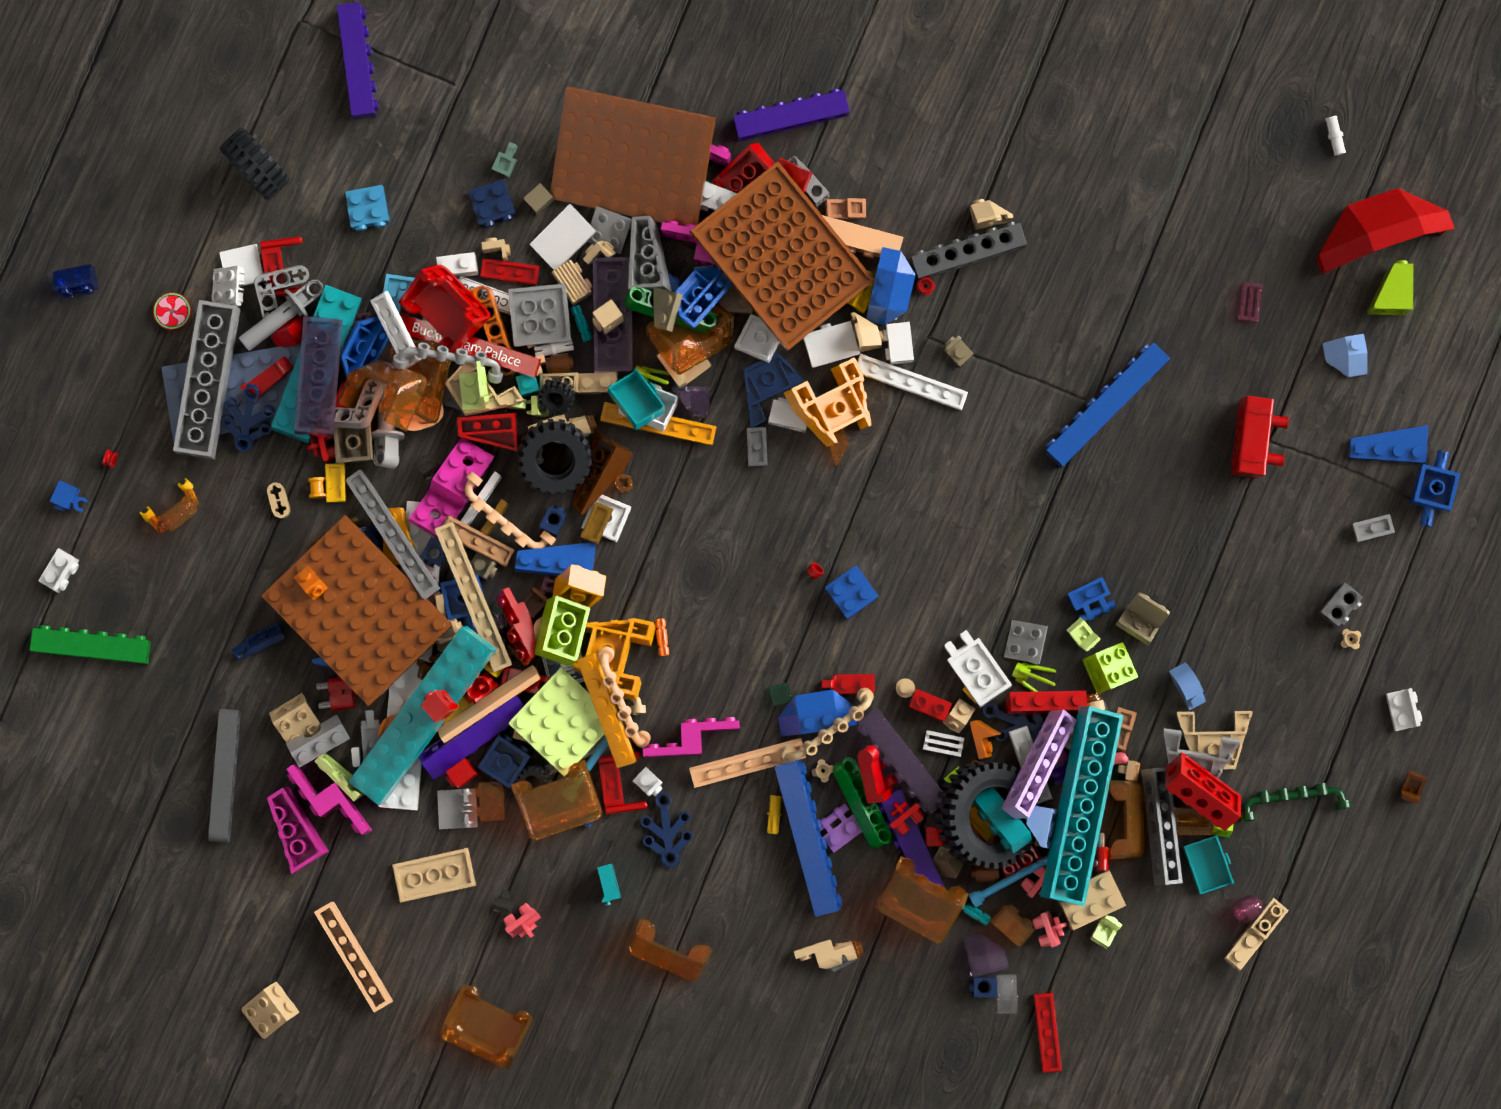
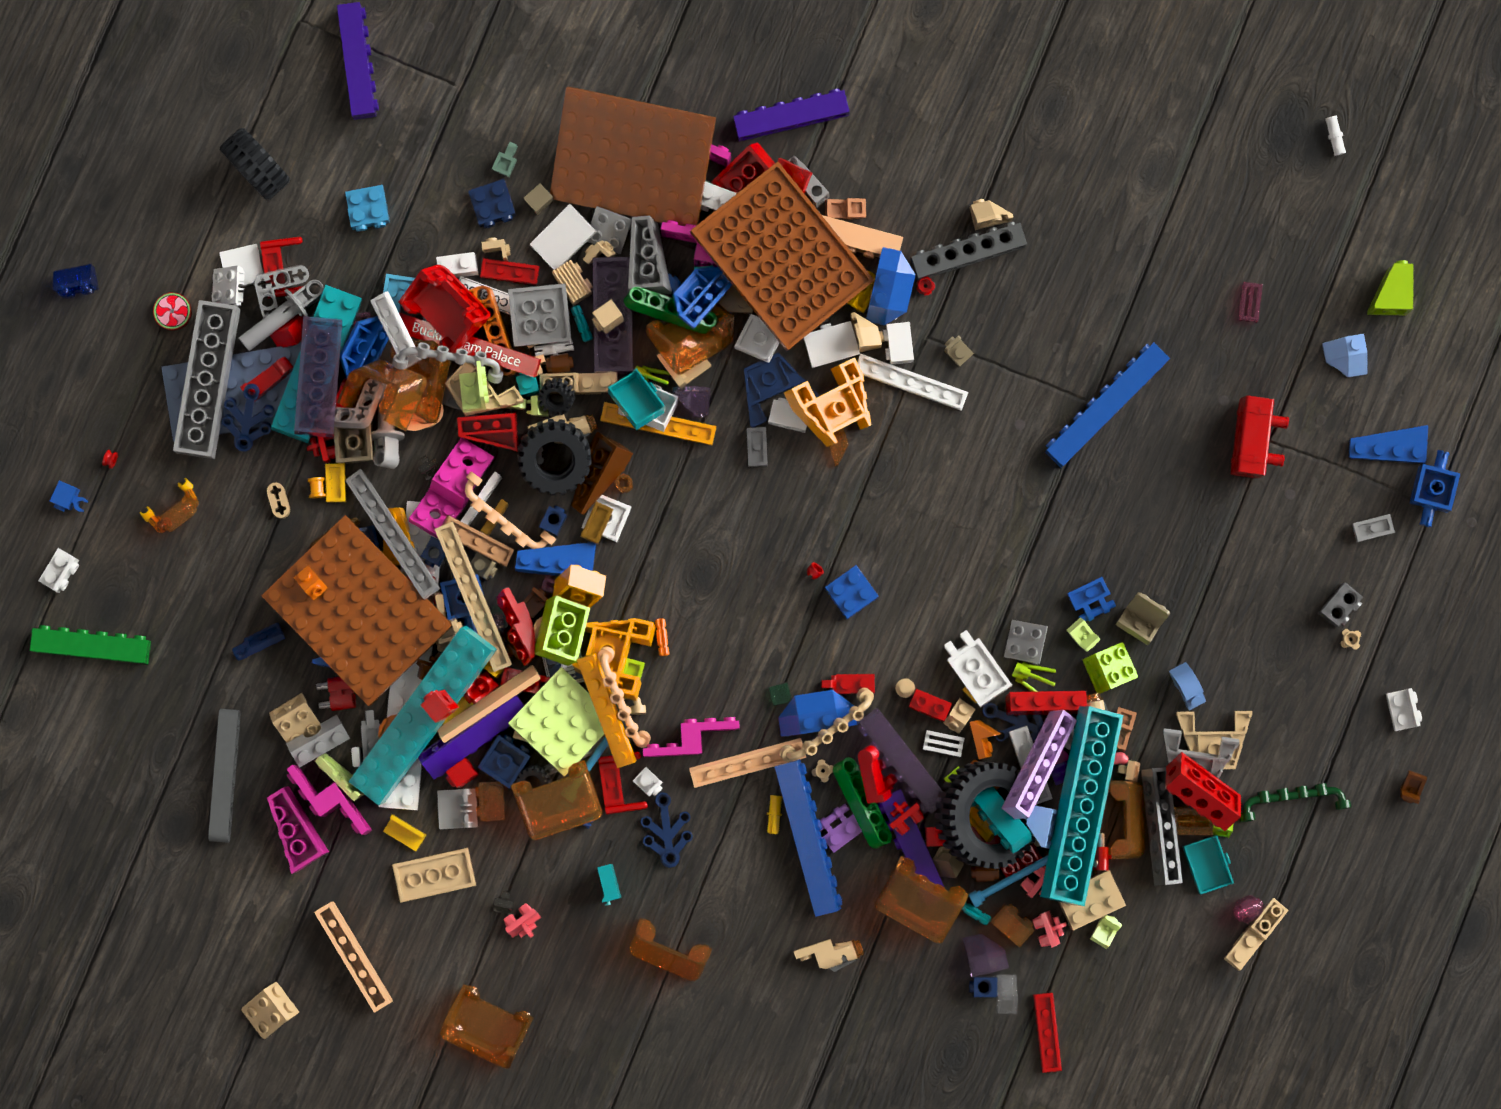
dark tan wing [653,287,683,332] -> none
red panel [1316,188,1455,276] -> none
none -> yellow panel [383,815,426,851]
none -> lime tile [623,658,645,680]

